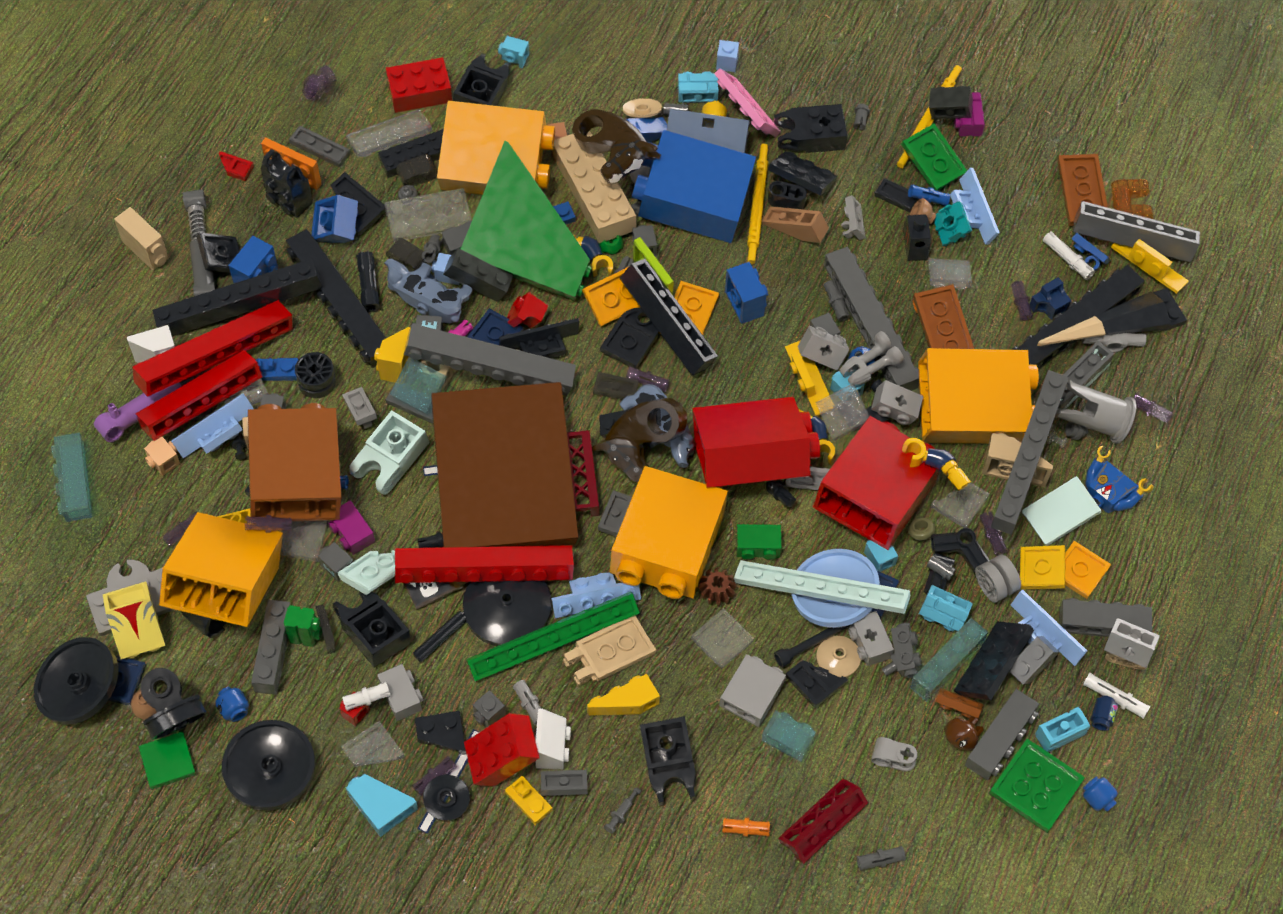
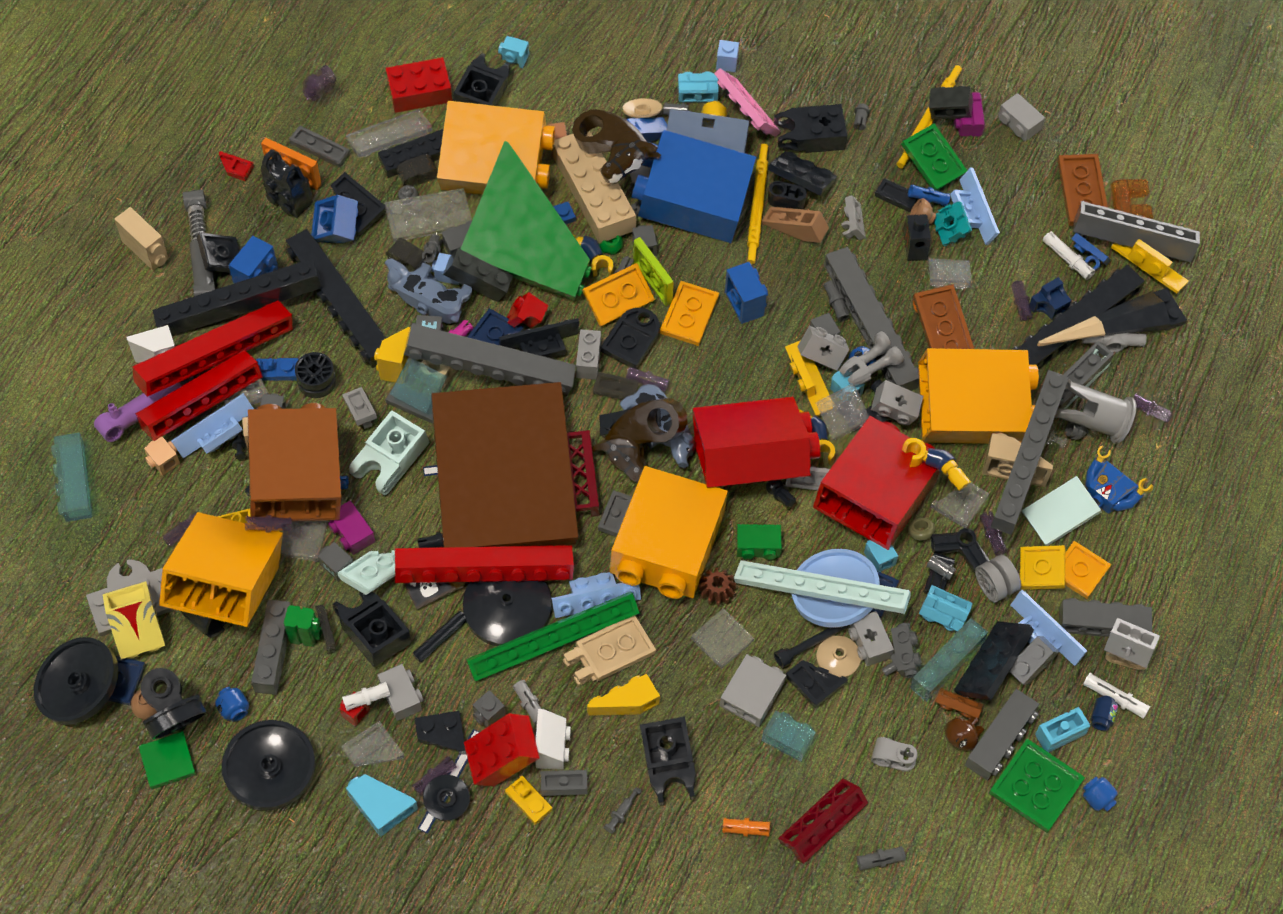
black axle [356,251,380,313] -> none
black brick [620,259,718,376] -> none
none -> light grey brick [576,329,601,380]
none -> light grey brick [998,93,1045,141]

